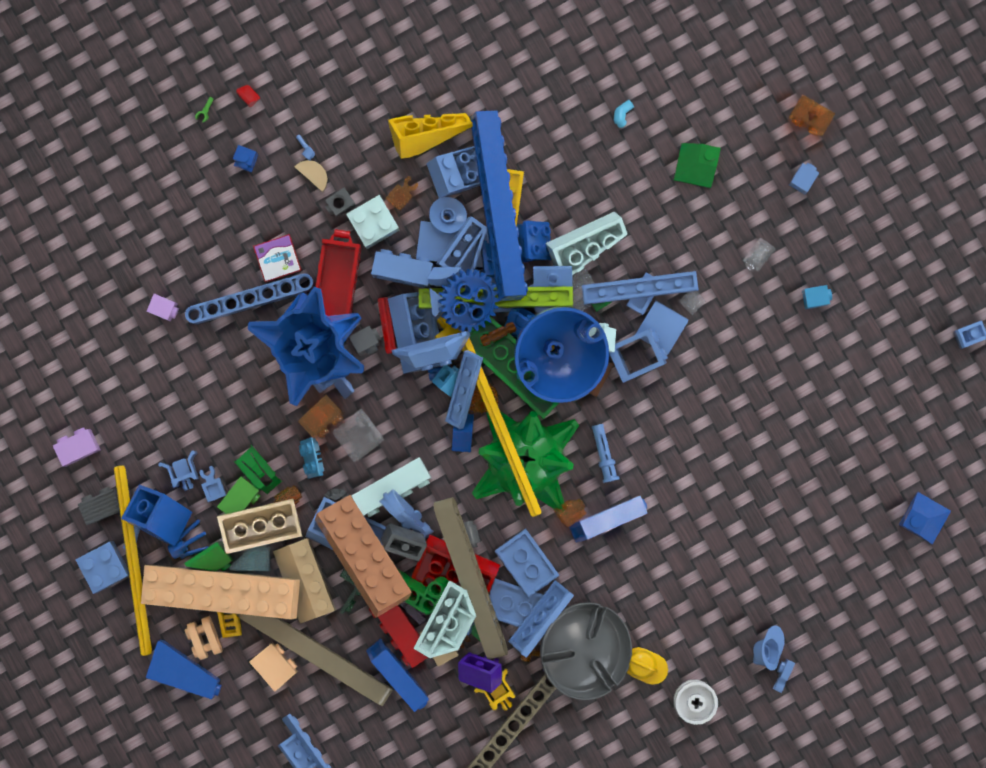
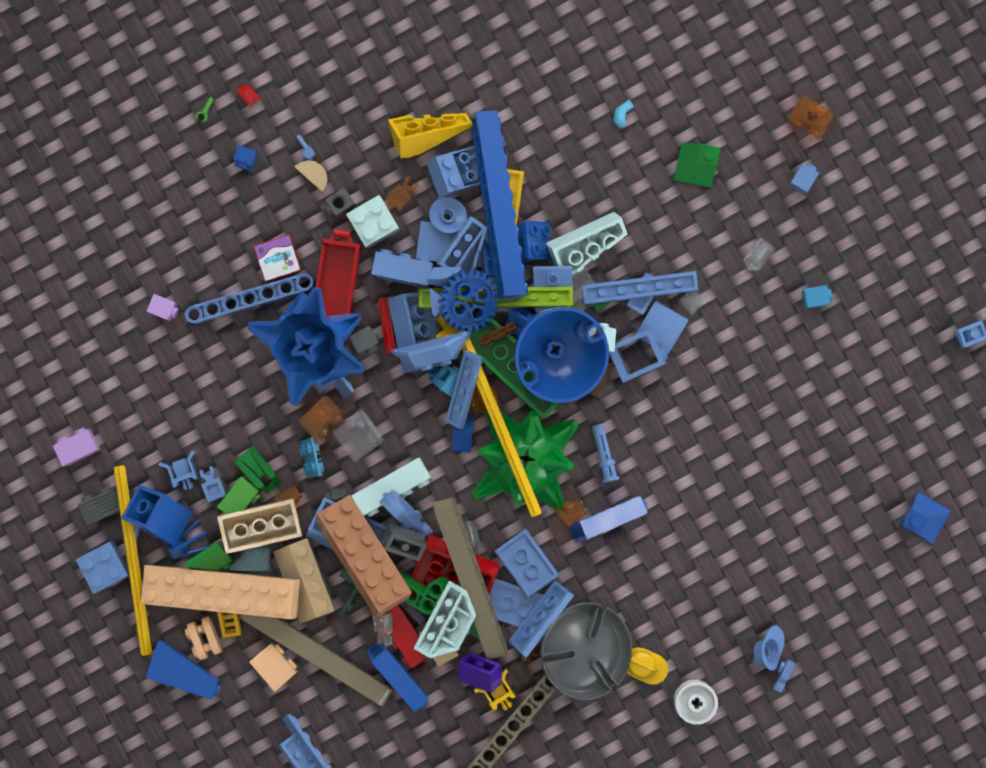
none -> clear plate [373,612,393,646]

